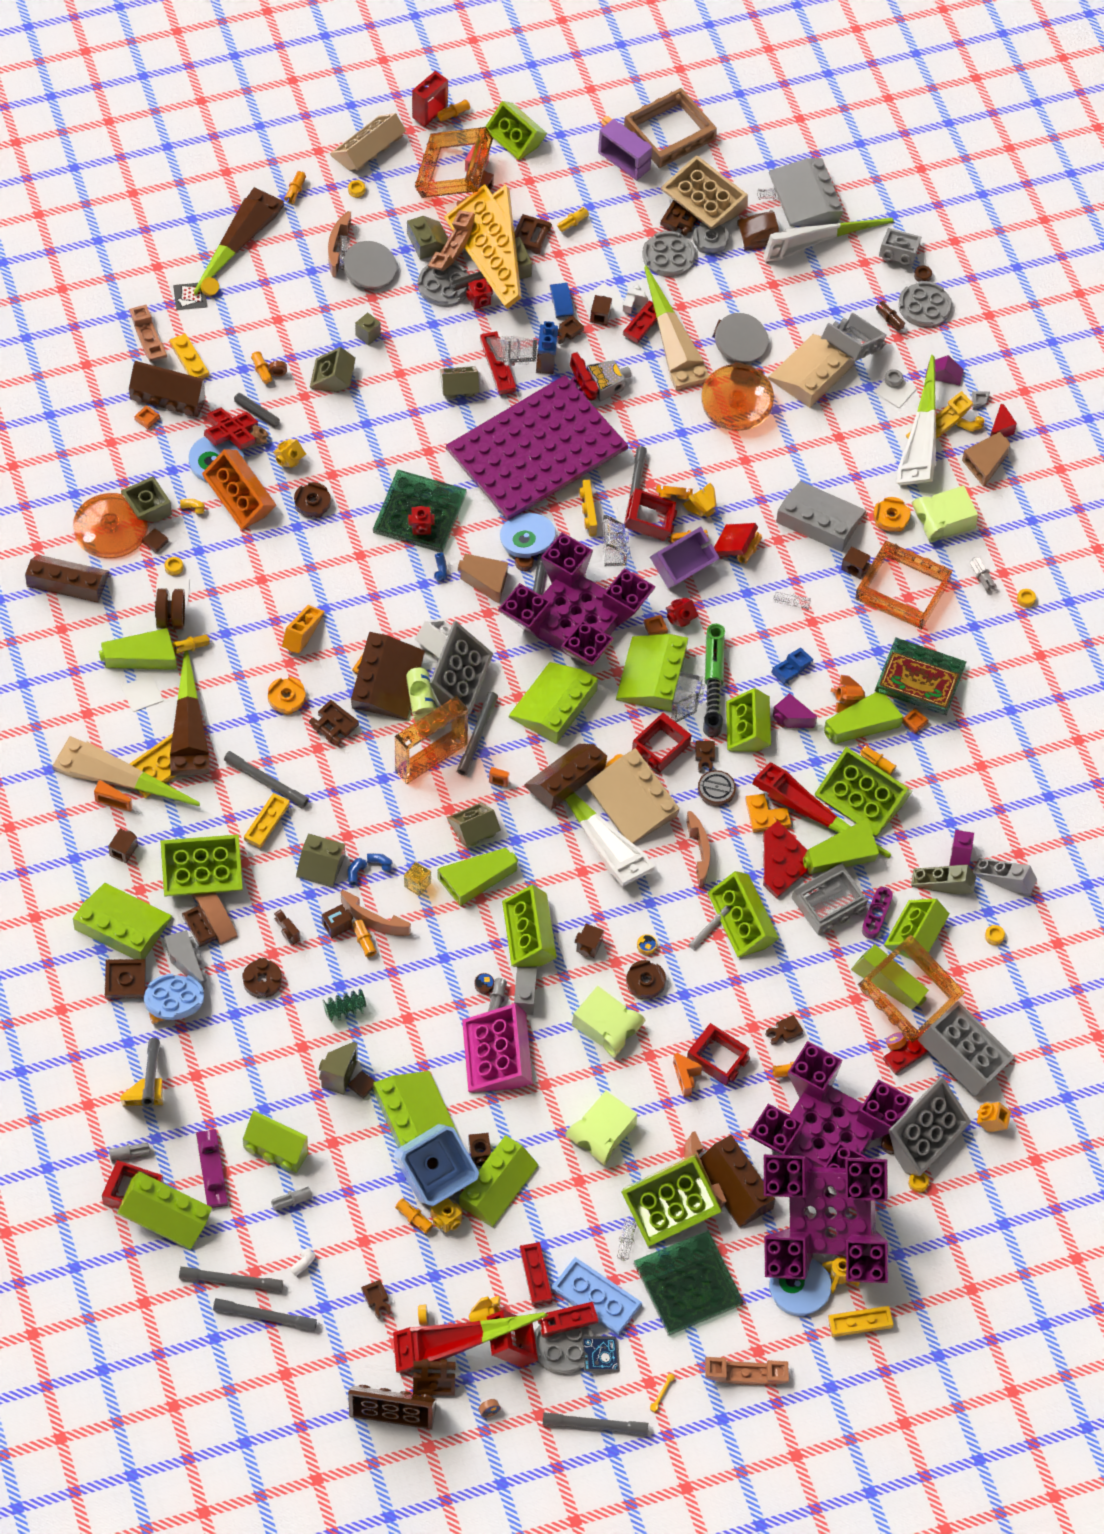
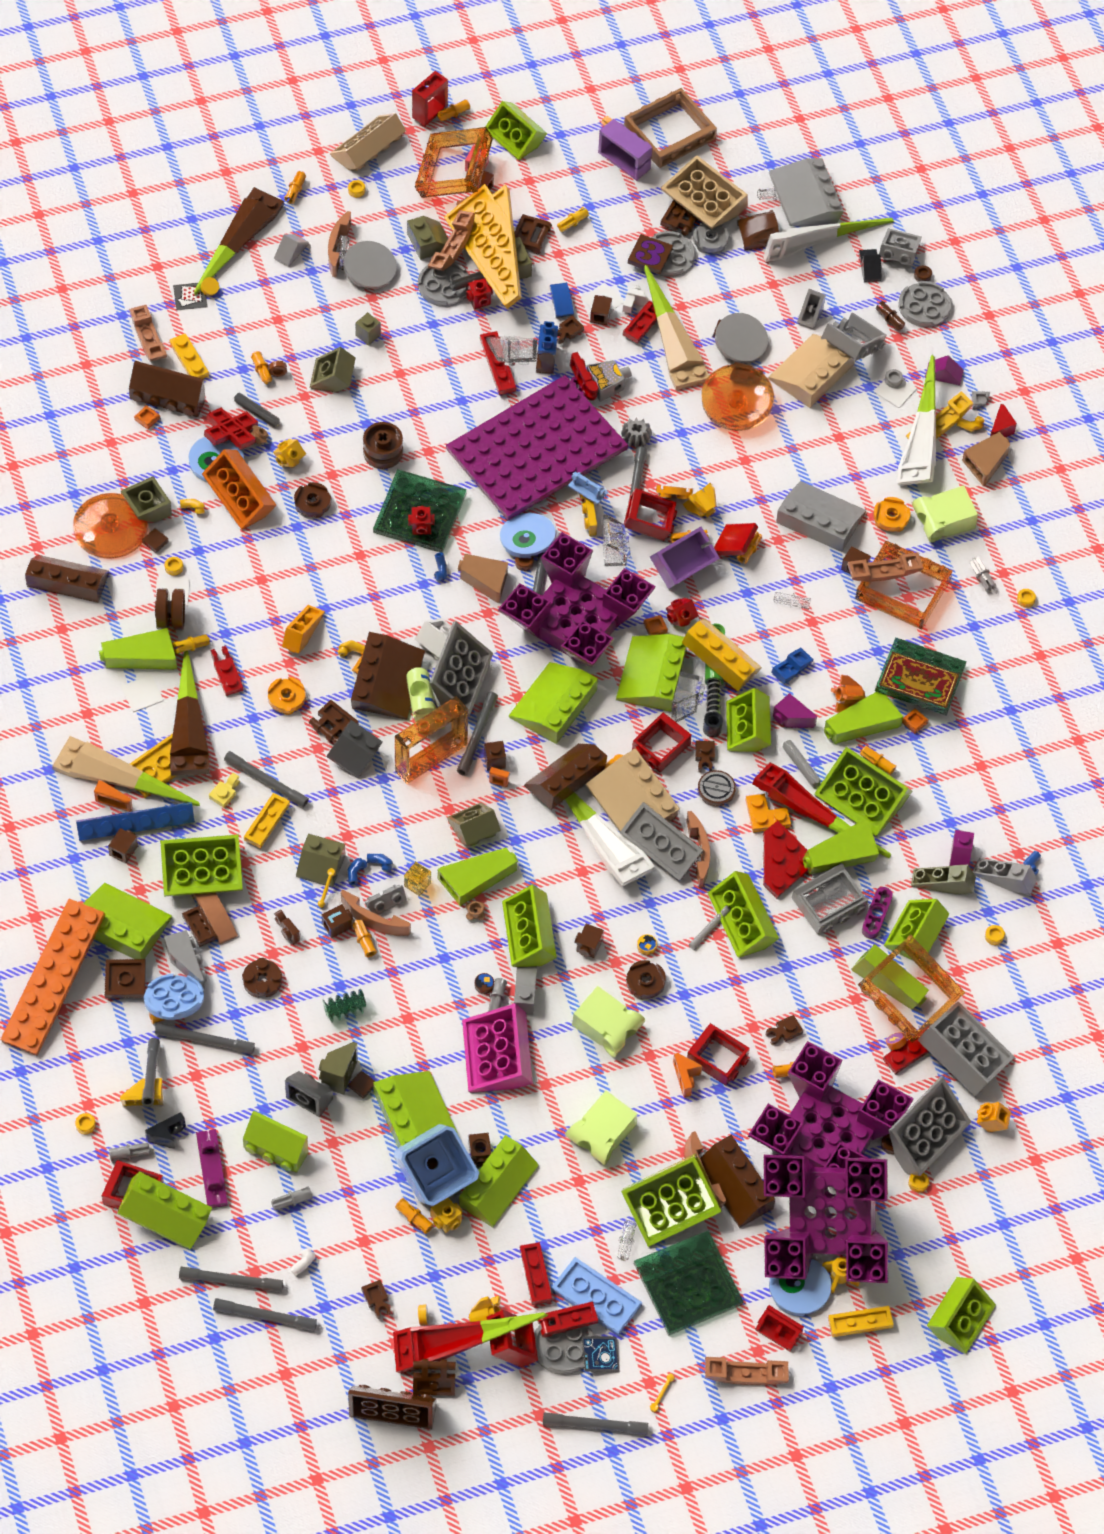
olive slope [440,366,480,398] -> none
nougat tile [478,1399,501,1418] -> none
none -> orange plate [0,899,106,1056]
none -> yellow tile [75,1113,96,1135]
none -> blue plate [76,802,195,841]
none -> black slope [145,1112,186,1149]
none -> dark grey piece [155,1023,255,1054]
none -> light yellow plate [209,772,240,808]
none -> red hinge [210,645,244,696]
none -> light grey slope [274,234,309,267]
none -> dark grey slope [285,1071,333,1117]
none -> yellow hinge [318,868,336,908]
none -> dark grey slope [326,720,383,778]
none -> yellow arm [338,640,365,657]
none -> reddish brown wheel [363,422,403,469]
none -> light grey hinge [364,884,407,915]
none -> medium nougat plate [466,901,485,920]
none -> reddish brown brick [484,741,506,771]
none -> light blue hinge [568,472,609,505]
none -> light grey plate [619,802,704,881]
none -> light grey gear [621,417,652,448]
none -> reddish brown tile [627,234,673,274]
none -> yellow slope [682,619,762,691]
none -> red hinge [755,1305,804,1352]
none -> light grey axle [782,740,821,787]
none -> light grey slope [797,289,826,329]
none -> nougat slope [847,552,923,582]
none -> black slope [858,249,882,282]
none -> lime slope [927,1277,996,1354]
none -> blue arm [1023,851,1041,876]

